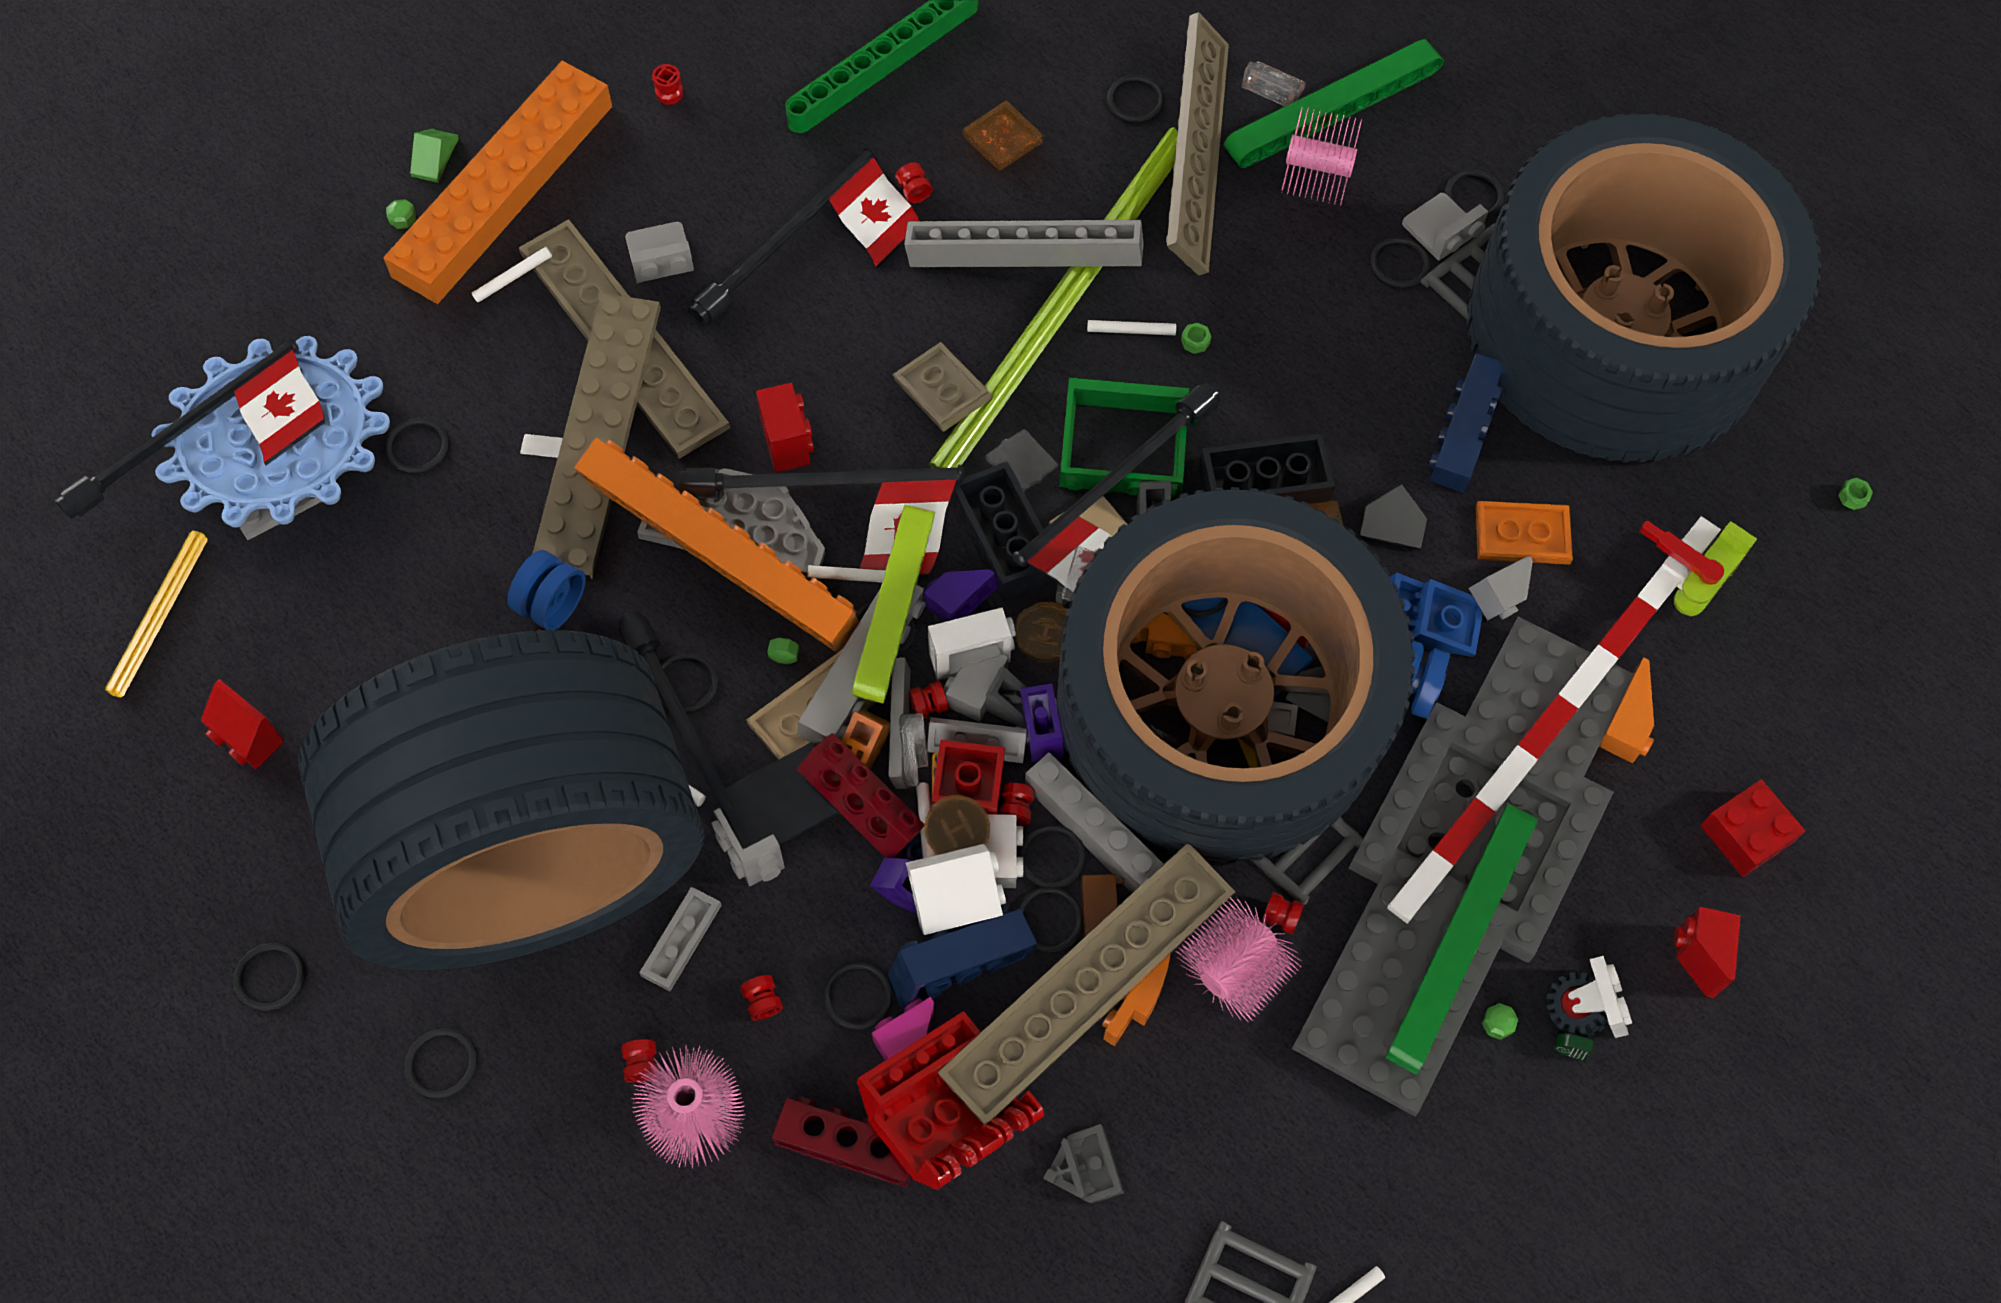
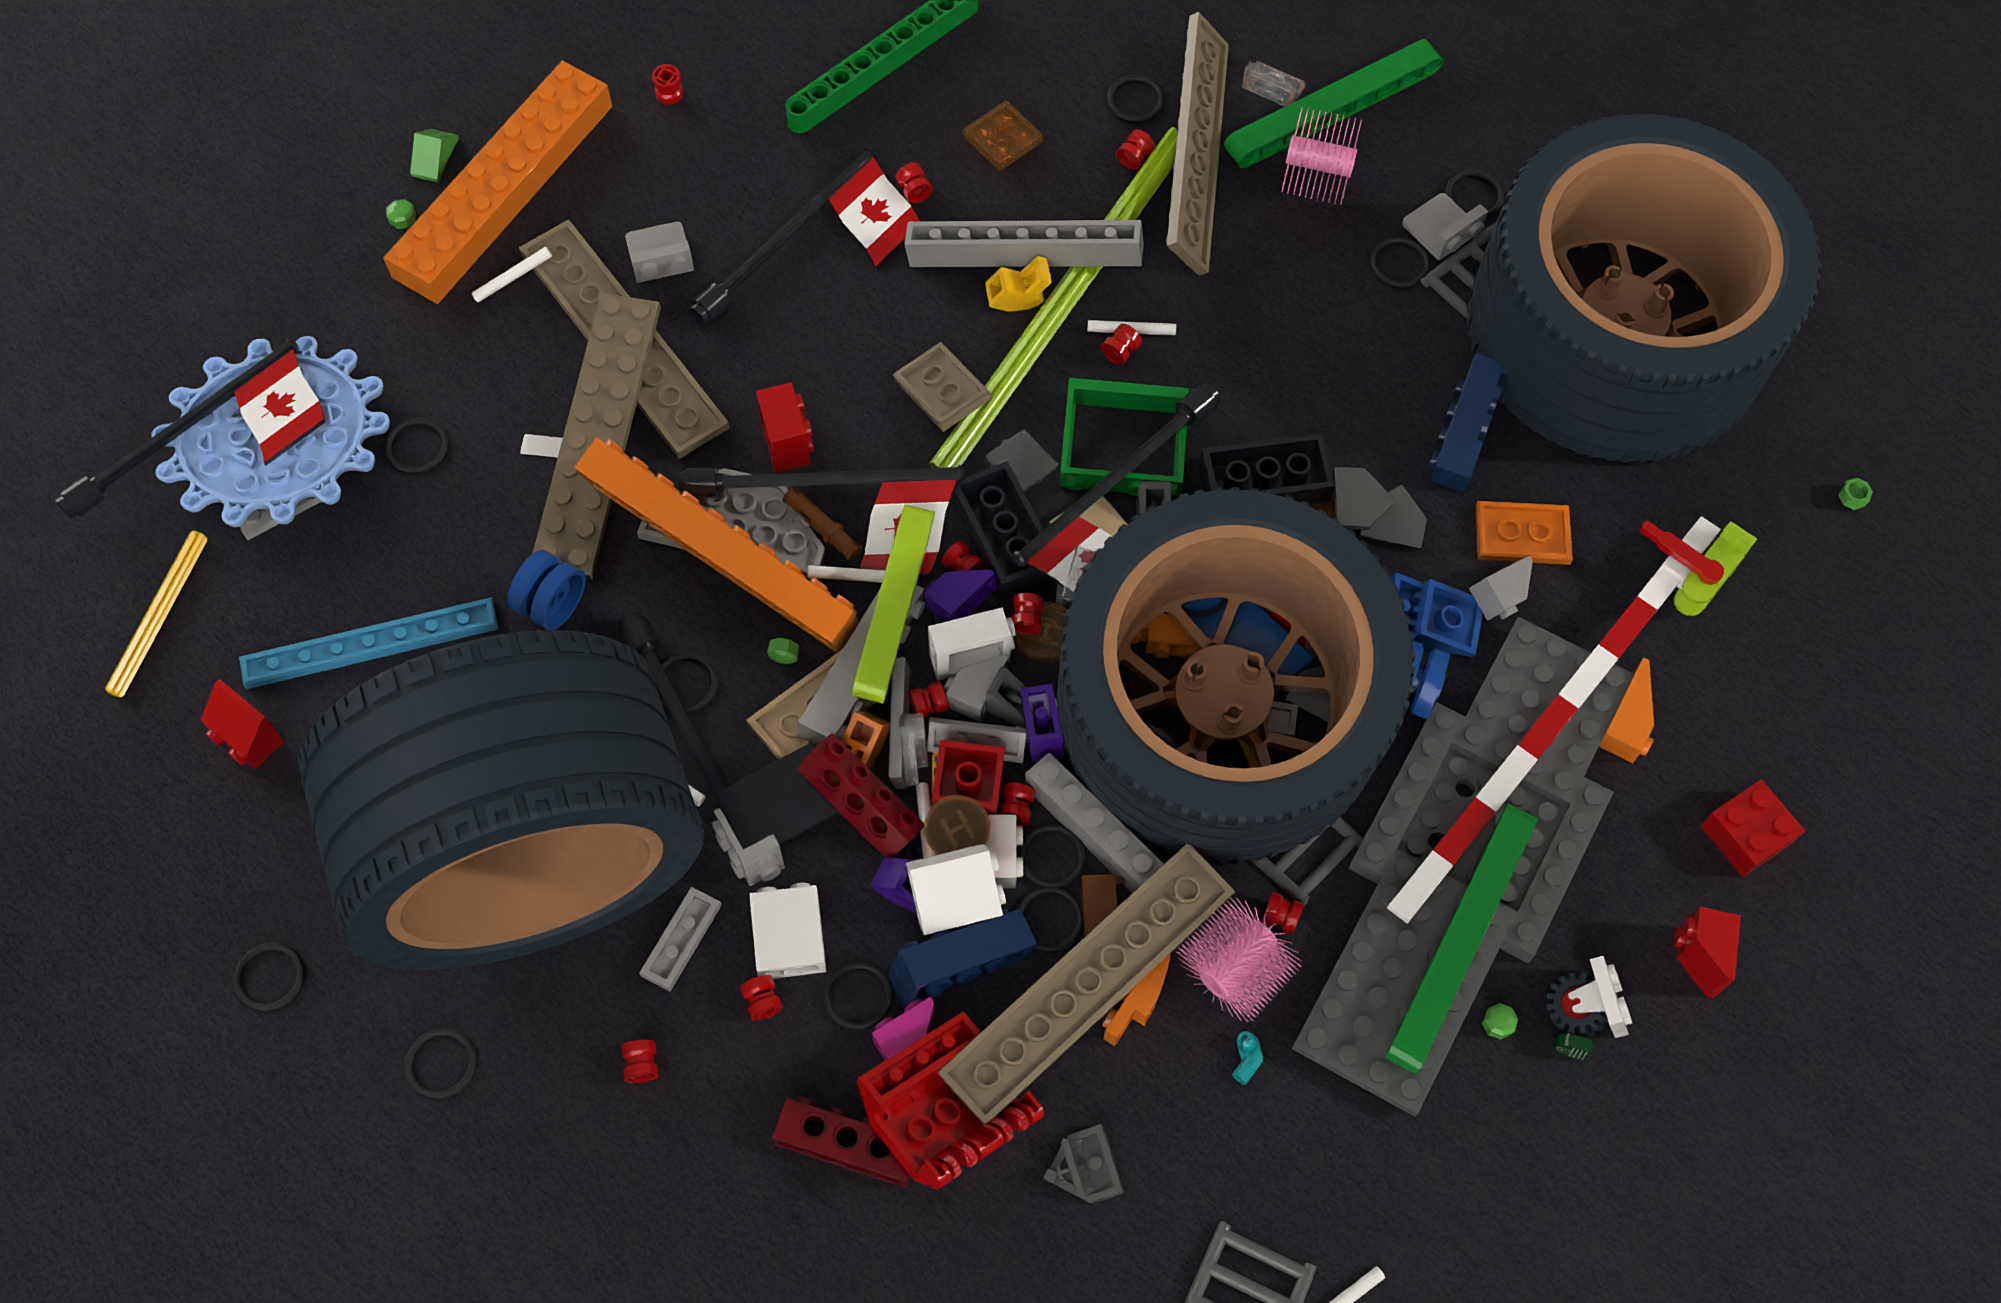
bright pink piece [631,1046,745,1169] -> none
bright green tile [1181,323,1211,354] -> none
none -> dark azure tile [239,597,499,689]
none -> white brick [749,883,827,979]
none -> reddish brown pin [782,486,862,561]
none -> red wheel [941,541,985,571]
none -> yellow brick [985,256,1052,312]
none -> red wheel [1011,593,1045,635]
none -> red wheel [1101,324,1142,365]
none -> red wheel [1116,130,1155,170]
none -> teal arm [1232,1031,1263,1085]
none -> dark grey slope [1333,467,1395,530]

